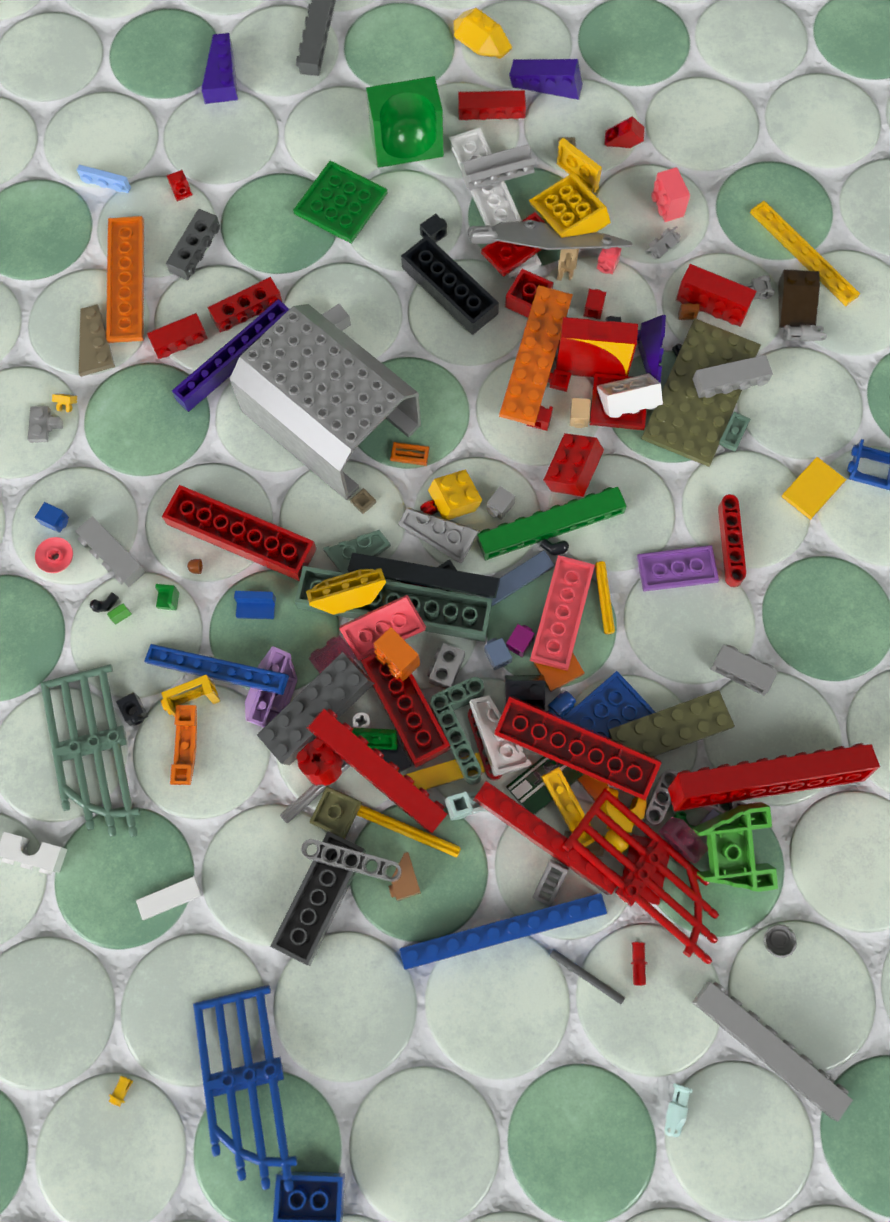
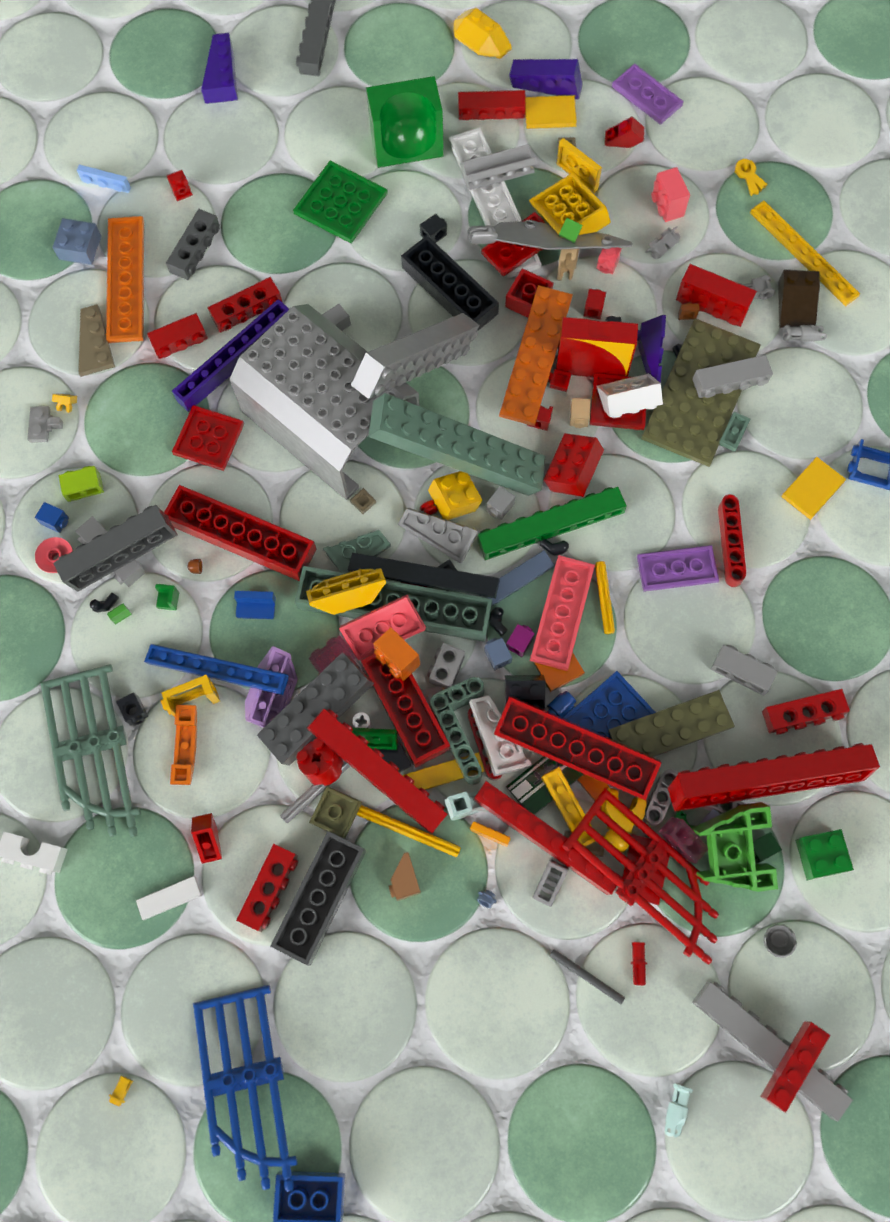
light grey beam [301,839,402,882] -> none
orange tile [390,442,430,466] -> none
blue brick [399,893,608,970] -> none
none -> sand blue brick [52,218,101,265]
none -> dark grey brick [53,505,178,592]
none -> lime brick [58,466,104,502]
none -> red plate [172,405,244,471]
none -> red slope [191,813,222,864]
none -> red brick [236,844,299,932]
none -> light grey brick [351,313,480,399]
none -> sand green brick [368,393,545,496]
none -> light orange tile [470,821,510,847]
none -> sand blue plate [477,890,497,908]
none -> black arm [489,607,508,636]
none -> yellow tile [525,95,577,129]
none -> bright green tile [558,218,583,243]
none -> medium lavender tile [612,63,684,125]
none -> yellow piece [735,159,767,196]
none -> dark green brick [753,832,782,864]
none -> red brick [760,1021,831,1113]
none -> red brick [762,689,850,735]
none -> green brick [795,829,854,880]

